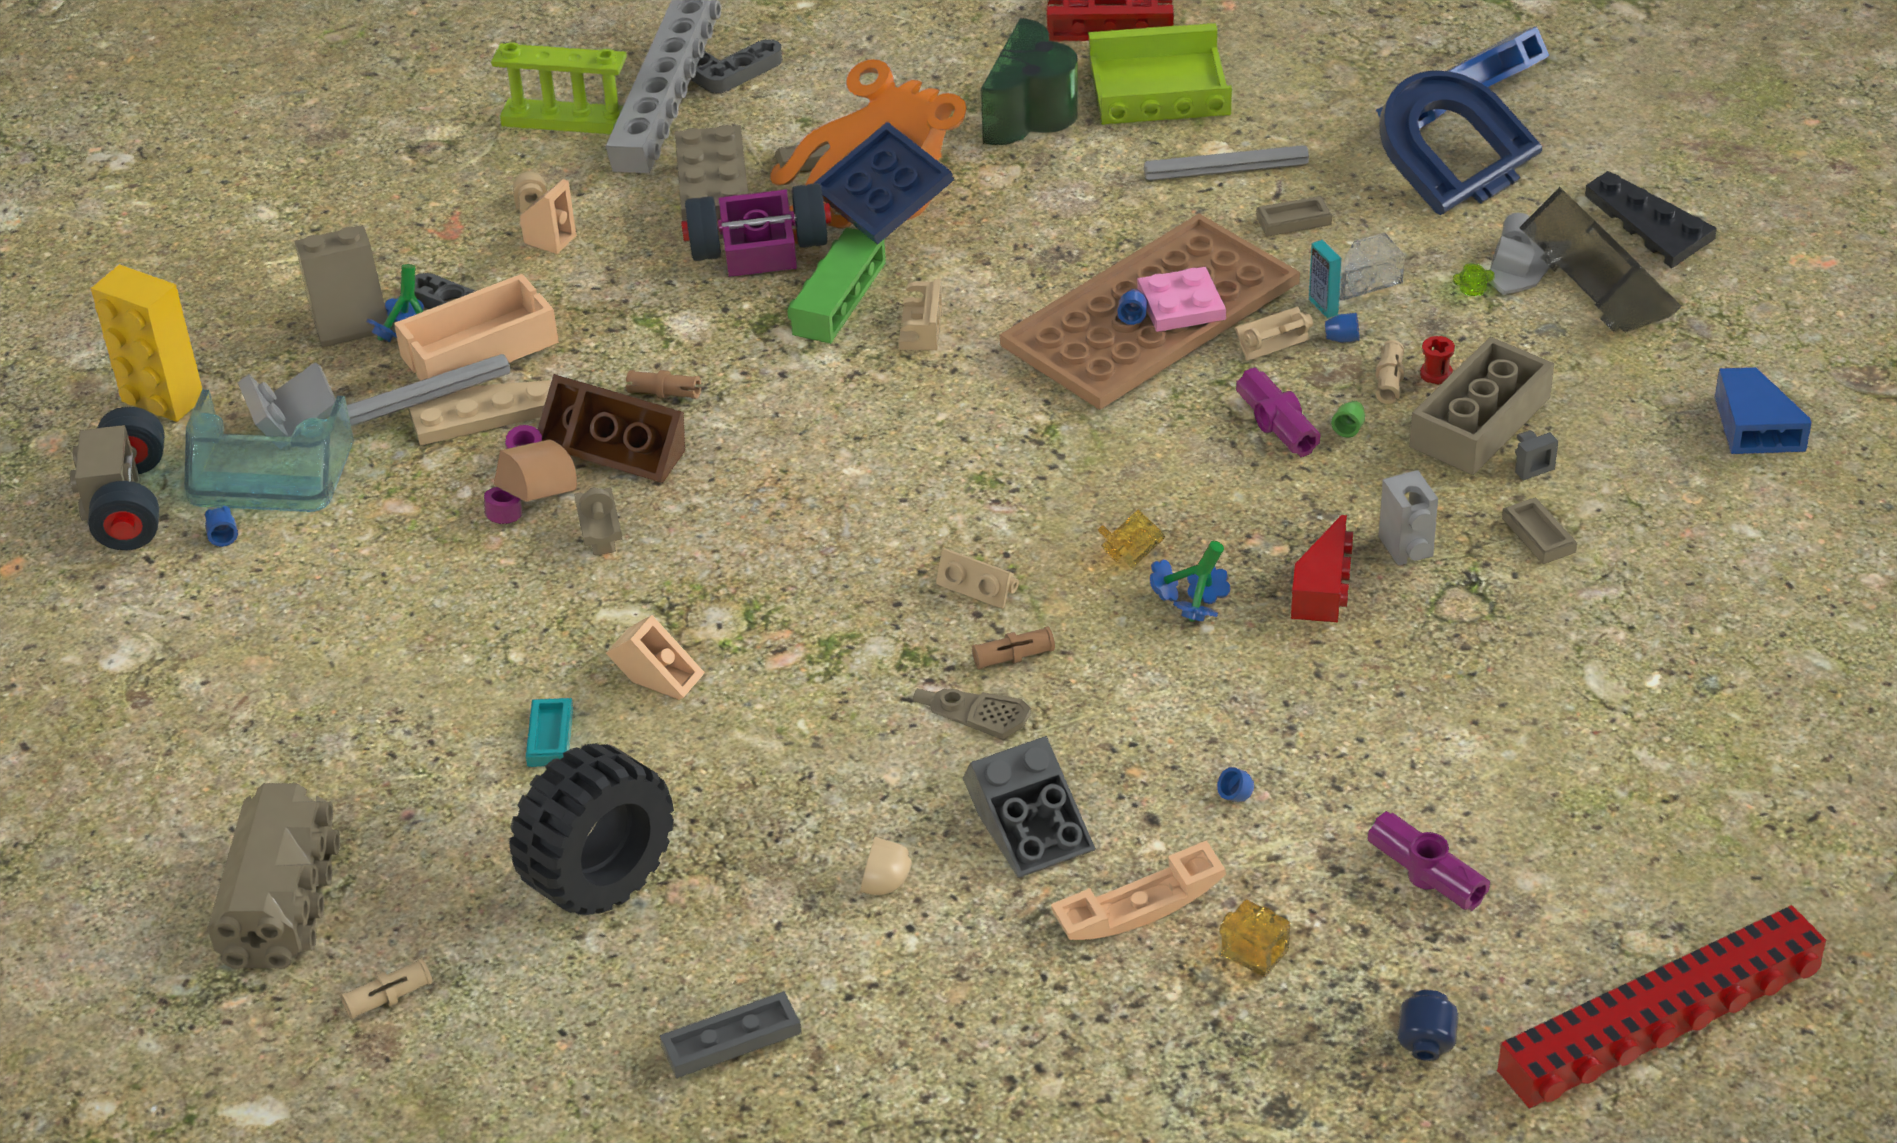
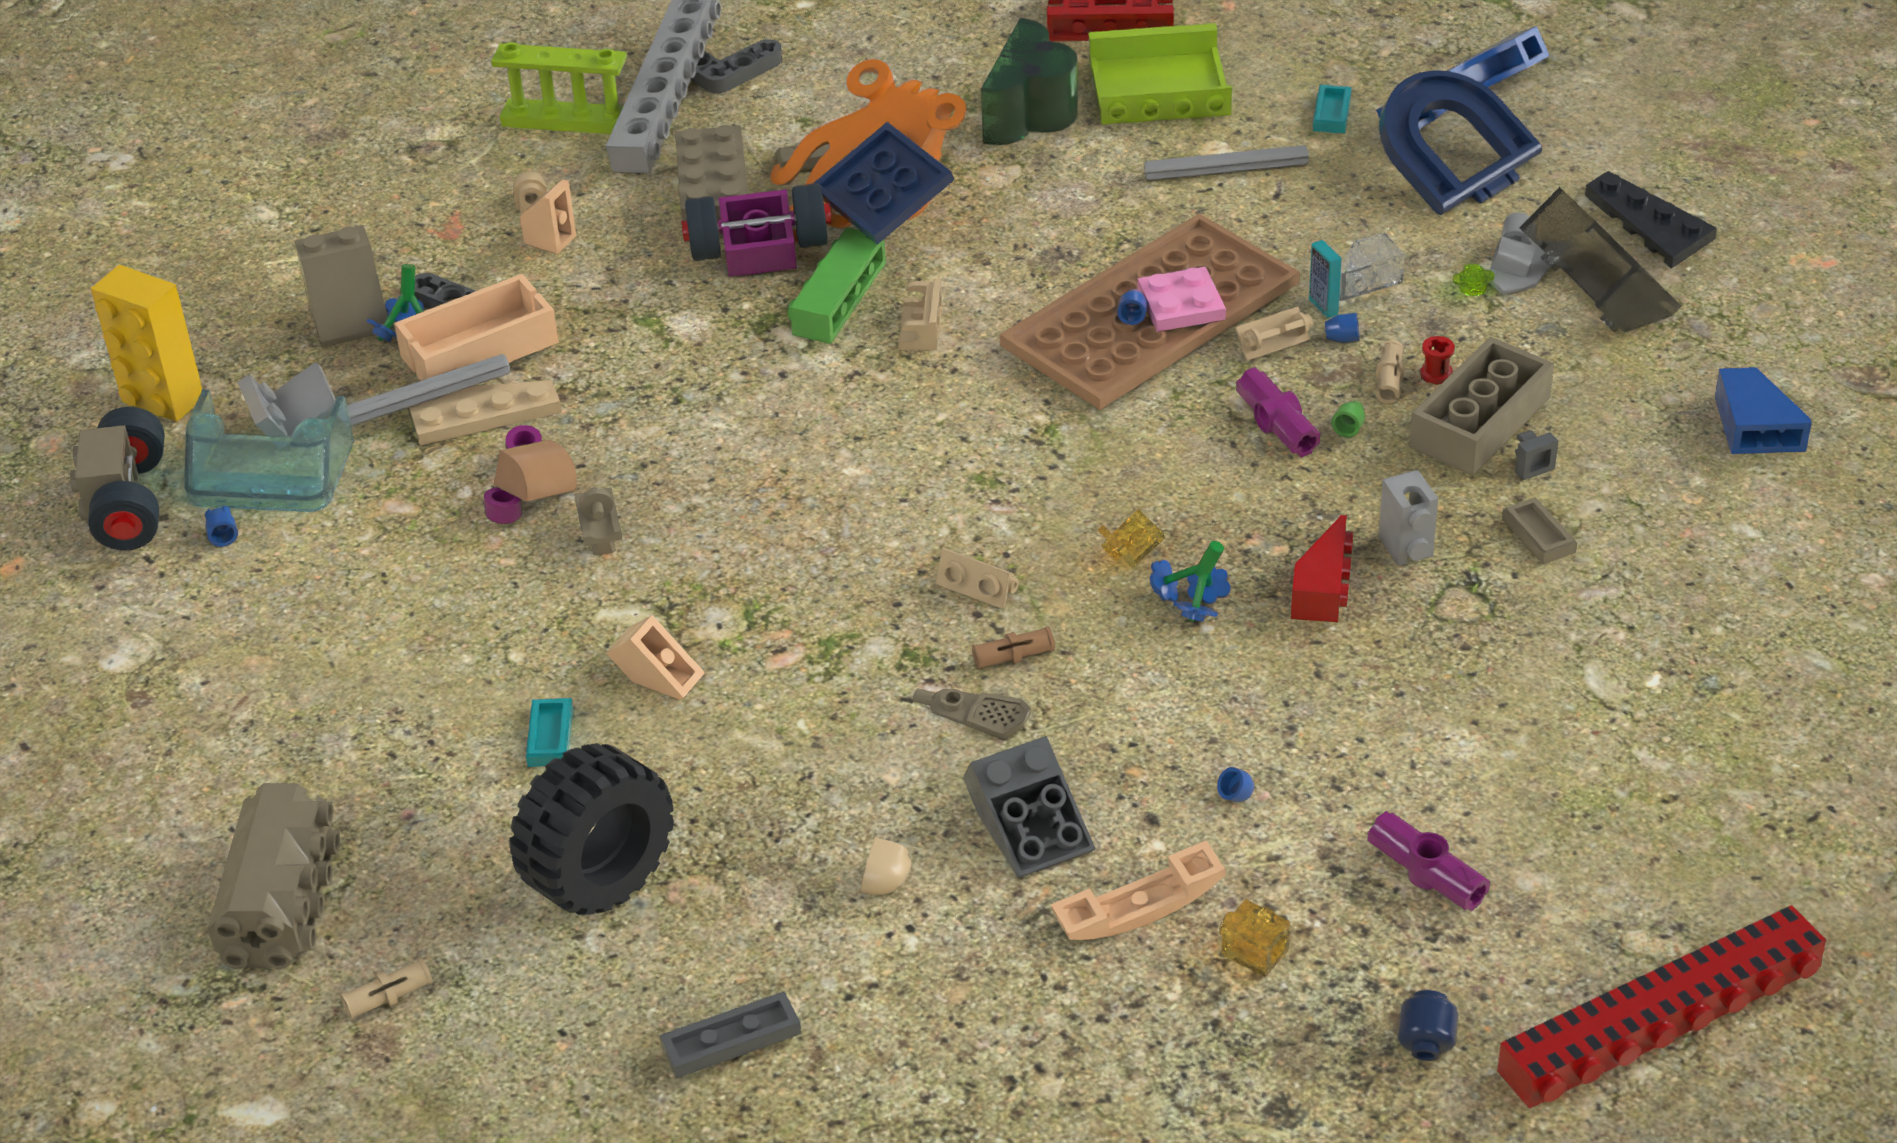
reddish brown slope [537,374,685,483] -> none
medium nougat pin [626,370,701,399] -> none
dark tan tile [1256,196,1332,237] -> none
none -> teal tile [1312,85,1352,134]

